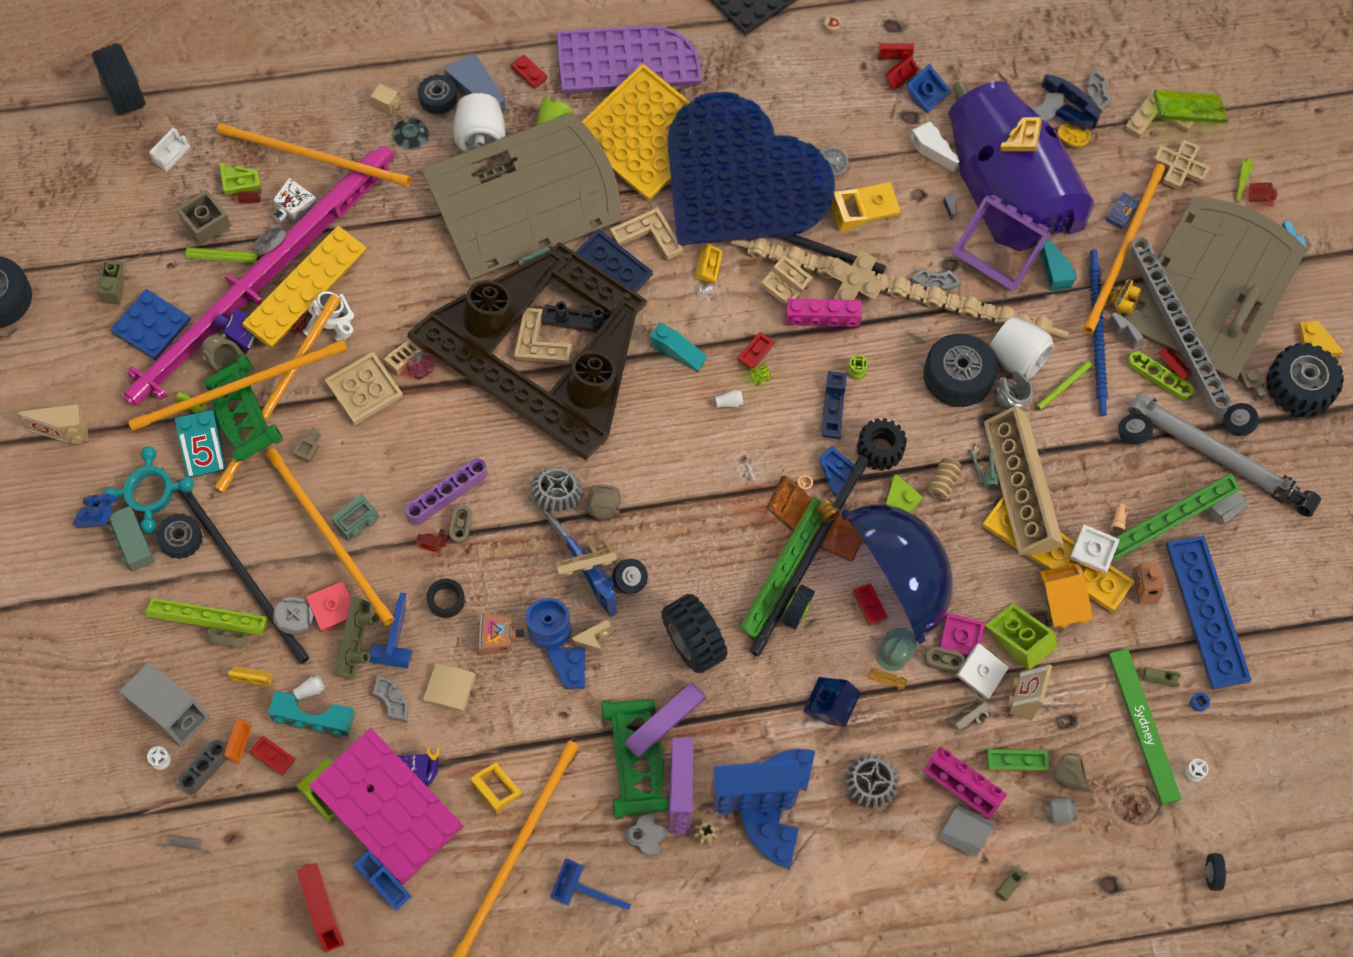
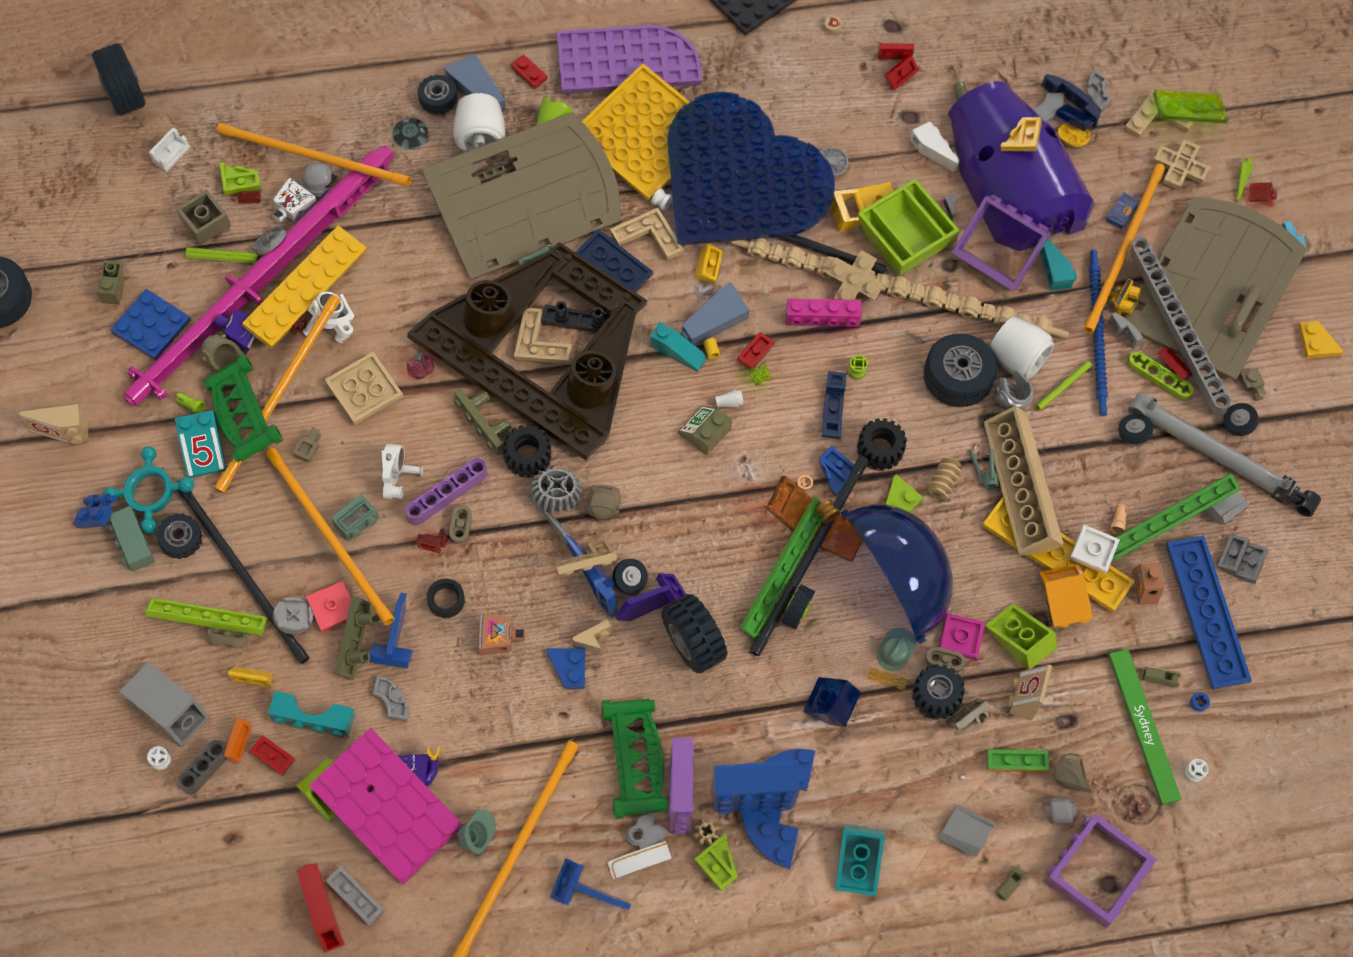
light orange piece [128,339,348,431] -> none
light grey piece [155,835,209,853] -> none
white cone [293,675,325,700] -> none
blue slope [352,850,412,911] -> none
tan brick [370,83,400,115] -> none
tan slope [384,339,424,376] -> none
tan slope [423,664,476,712] -> none
yellow tile [470,762,522,814] -> none
blue wheel [526,598,571,650] -> none
medium lavender beam [624,682,707,758] -> none
tan slope [759,255,813,306] -> none
light grey gear [845,753,900,808] -> none
red plate [852,583,888,626] -> none
blue slope [905,64,951,113] -> none
light grey tile [910,268,962,292] -> none
dark pink brick [922,746,1008,820] -> none
white plate [956,643,1009,700] -> none
black wheel [1203,853,1229,891] -> none
black wheel [1266,343,1344,417] -> none
none -> light grey helmet [301,162,338,199]
none -> light grey plate [325,866,384,926]
none -> white piece [382,444,423,499]
none -> olive plate [453,388,512,455]
none -> sand green piece [458,809,496,854]
none -> black tyre [503,424,552,477]
none -> white sticker [607,841,672,879]
none -> dark purple piece [615,573,686,621]
none -> white wheel [651,188,673,211]
none -> olive slope [678,406,732,455]
none -> sand blue slope [681,282,750,346]
none -> lime wing [694,833,738,892]
none -> yellow hinge [703,338,720,359]
none -> teal slope [835,824,885,896]
none -> lime slope [858,178,960,276]
none -> black wheel [912,664,965,720]
none -> medium lavender window [1046,814,1157,928]
none -> flat silver slope [1218,533,1268,584]

